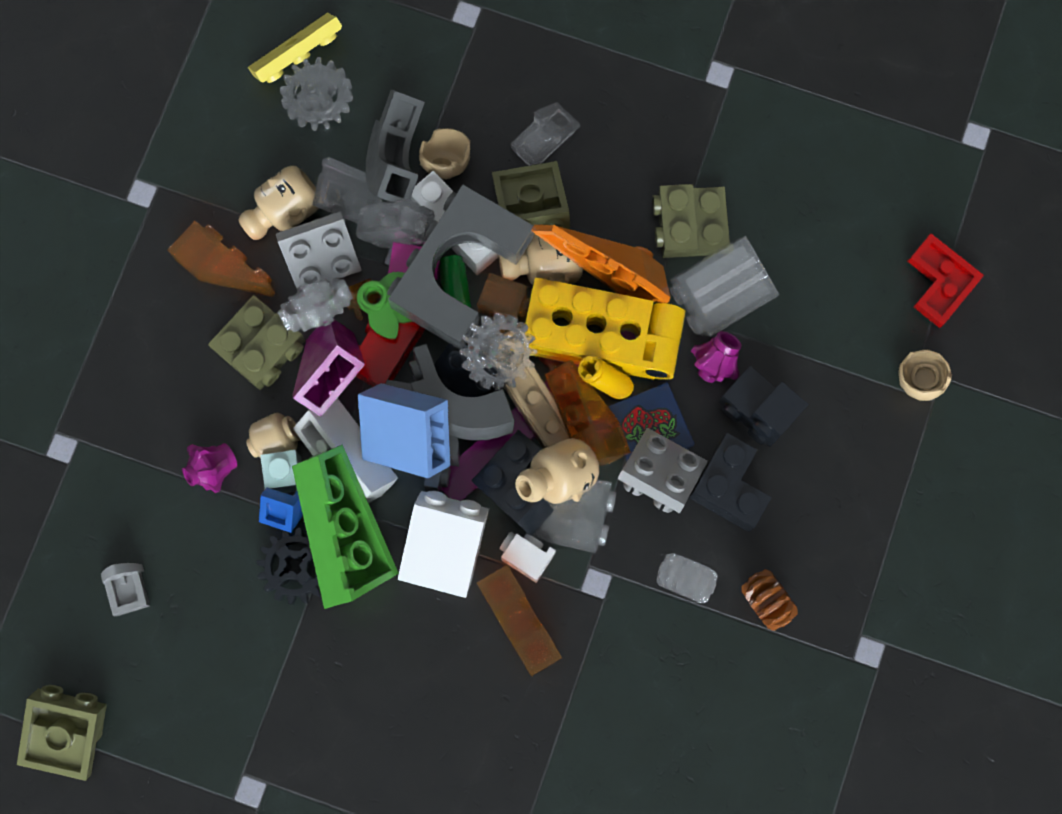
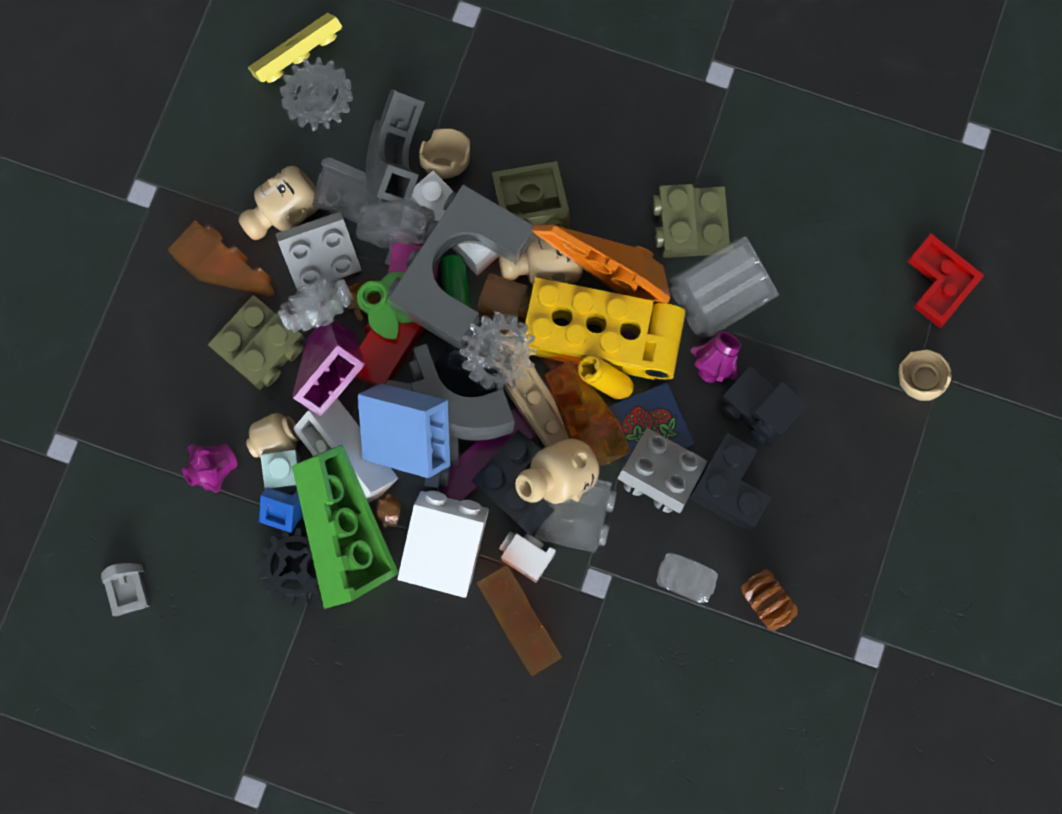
olive plate [17,685,107,781] -> none
clear slope [511,102,580,166] -> none
none -> clear orange plate [375,494,401,529]

